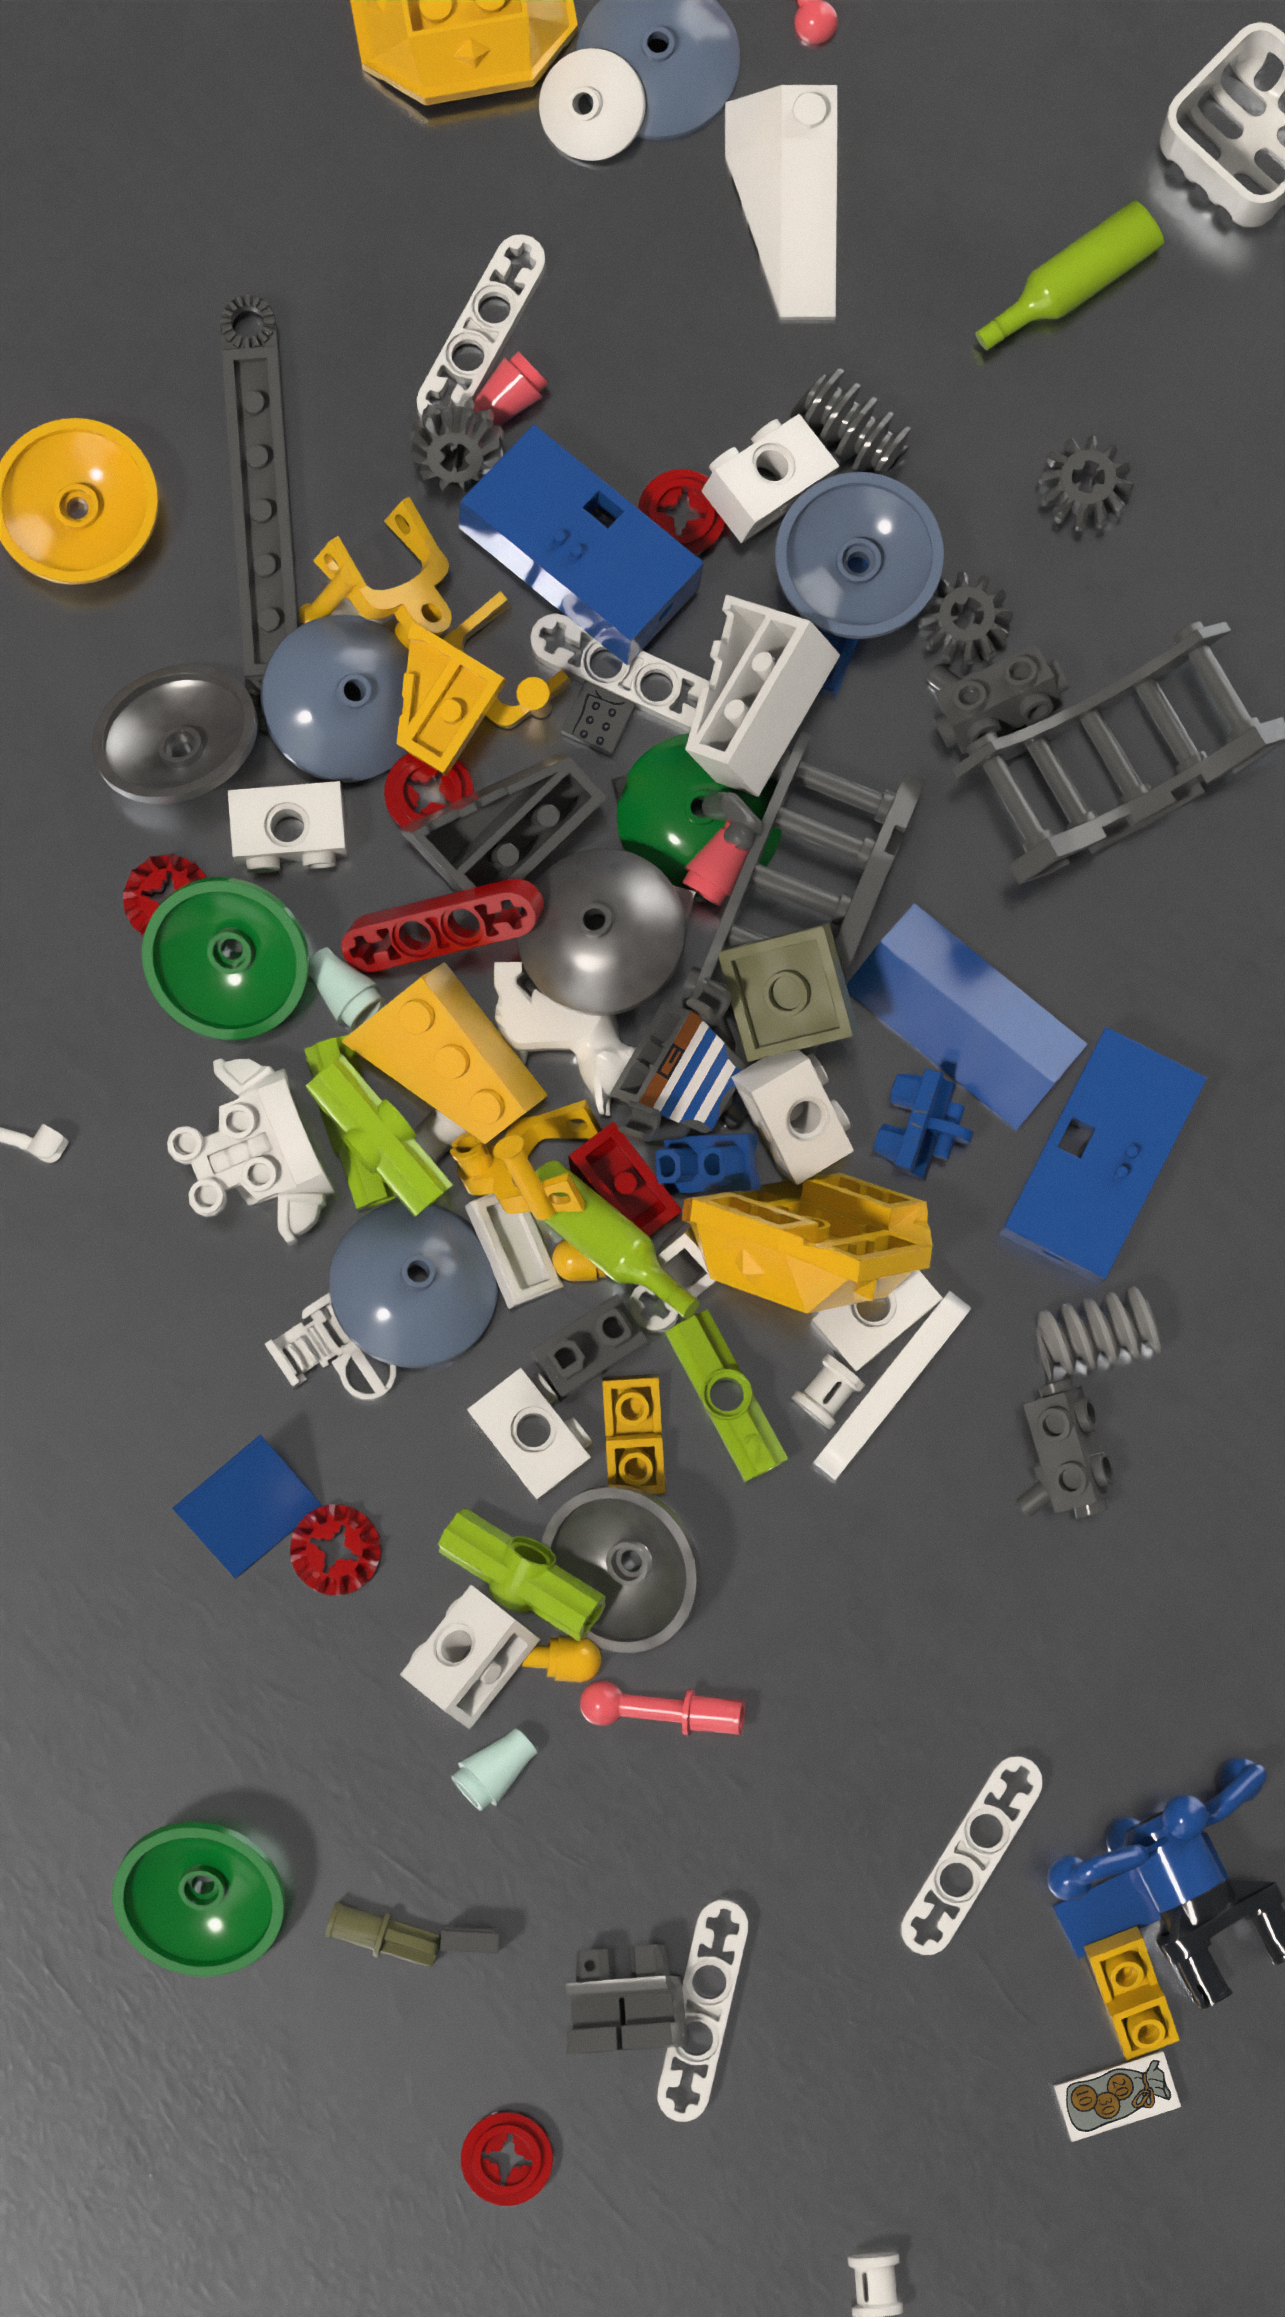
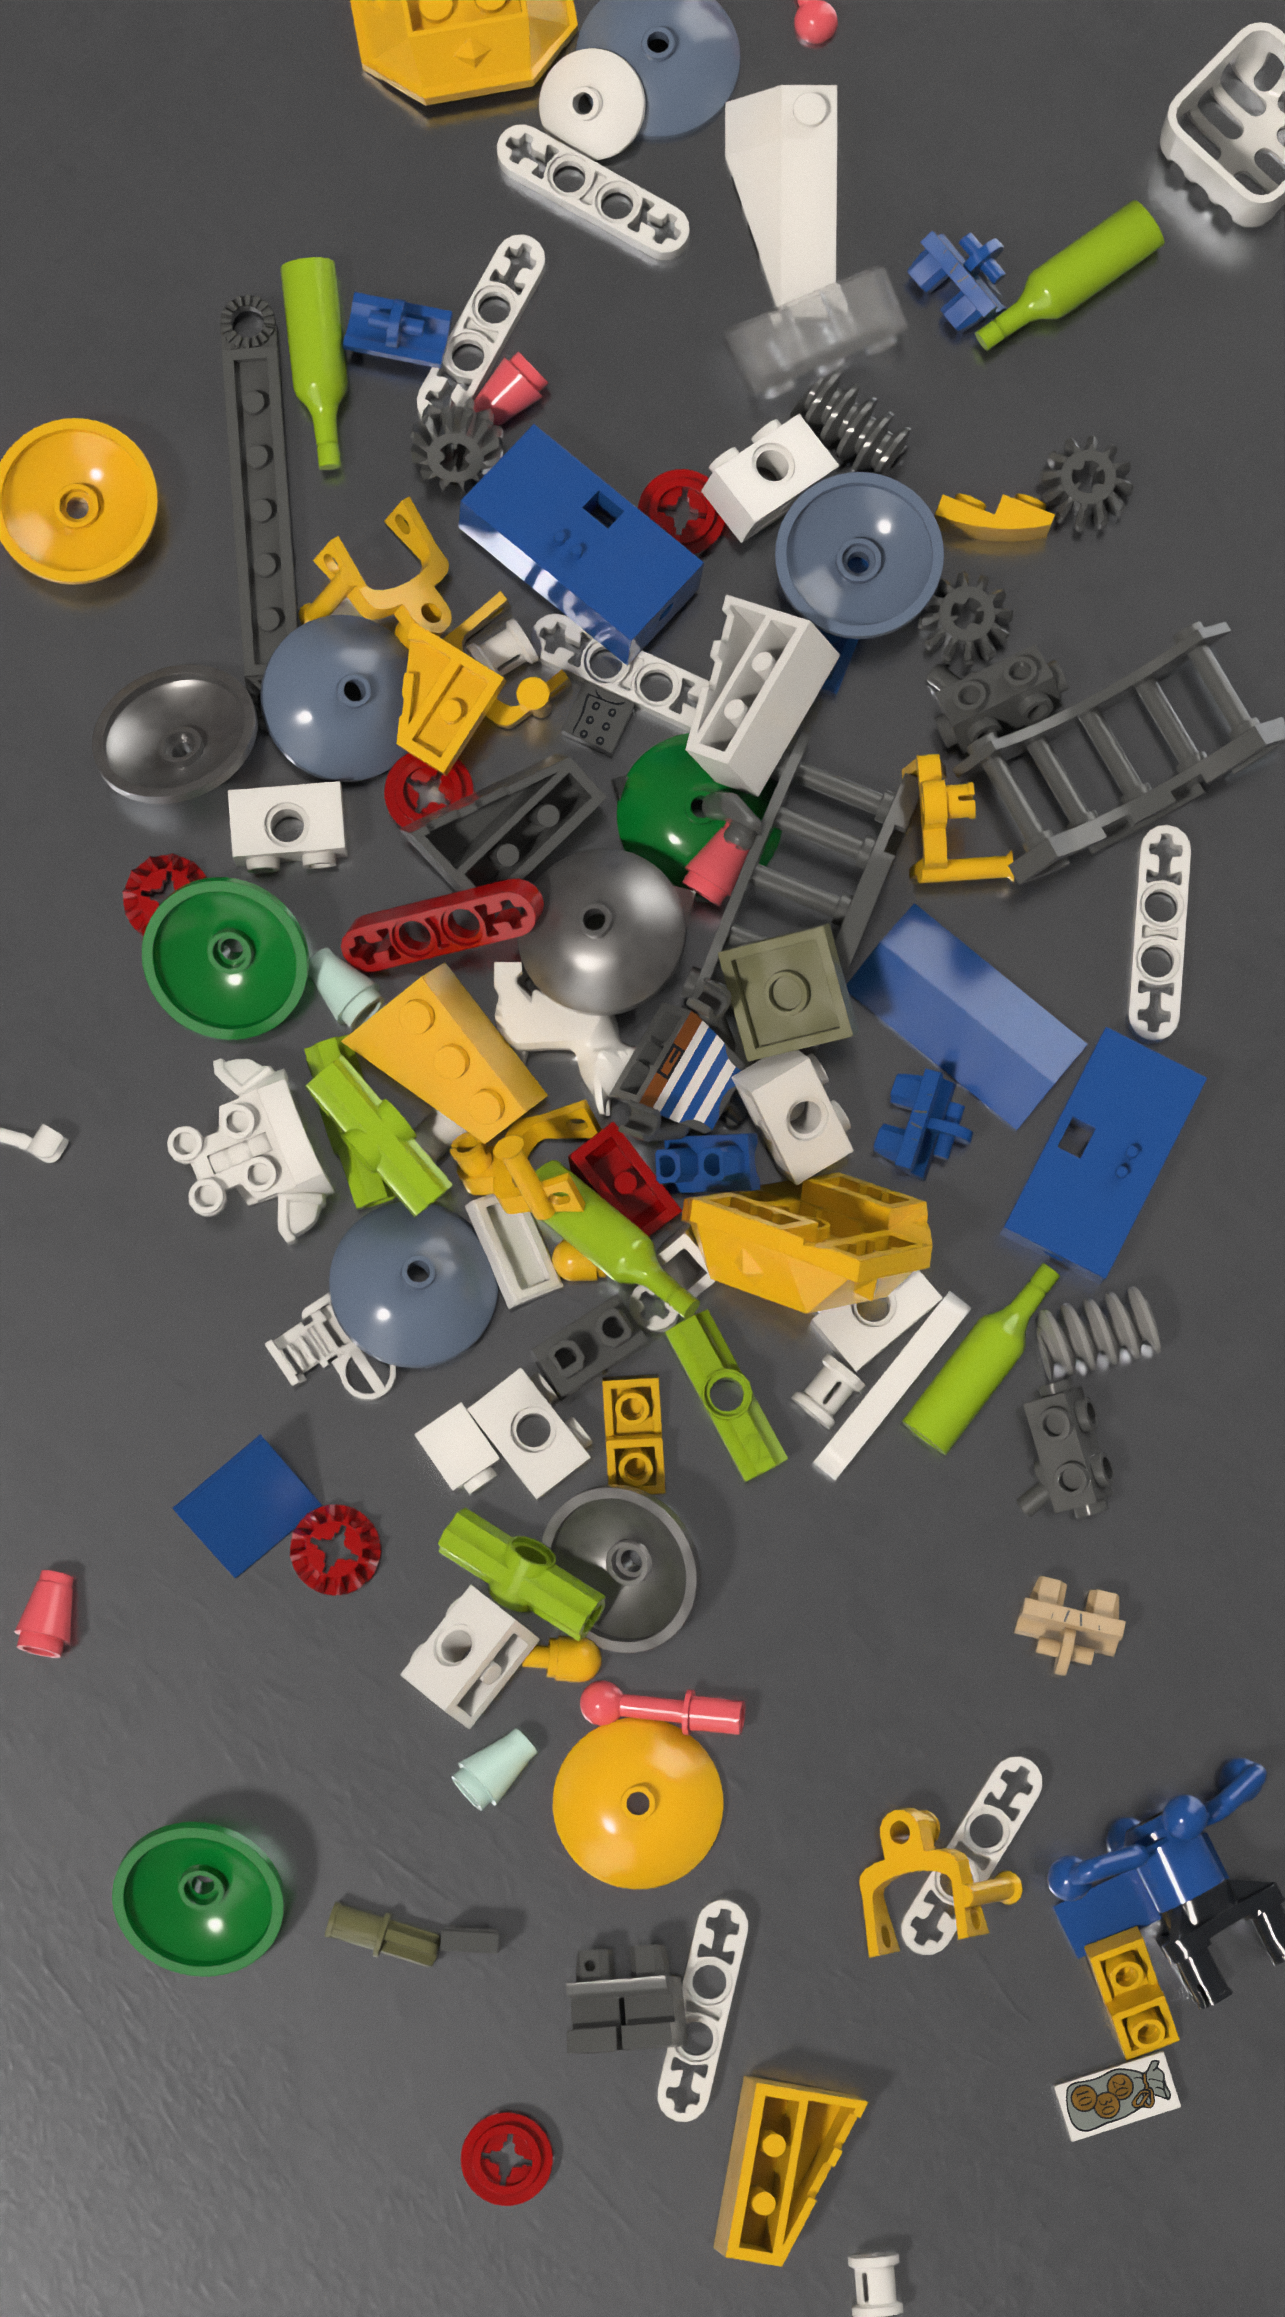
none -> coral cone [14,1570,74,1658]
none -> lime piece [280,257,349,470]
none -> blue hips [343,292,453,369]
none -> white brick [414,1402,501,1495]
none -> white bush [466,618,539,676]
none -> white beam [497,124,689,261]
none -> yellow dish [553,1718,723,1889]
none -> yellow wedge [713,2076,869,2267]
none -> clear brick [723,265,909,399]
none -> yellow piece [859,1808,1023,1958]
none -> yellow piece [902,754,1014,883]
none -> lime piece [902,1263,1060,1455]
none -> blue hips [907,231,1007,332]
none -> yellow slope [934,493,1055,542]
none -> tan hips [1014,1576,1126,1676]
none -> white beam [1126,825,1191,1044]

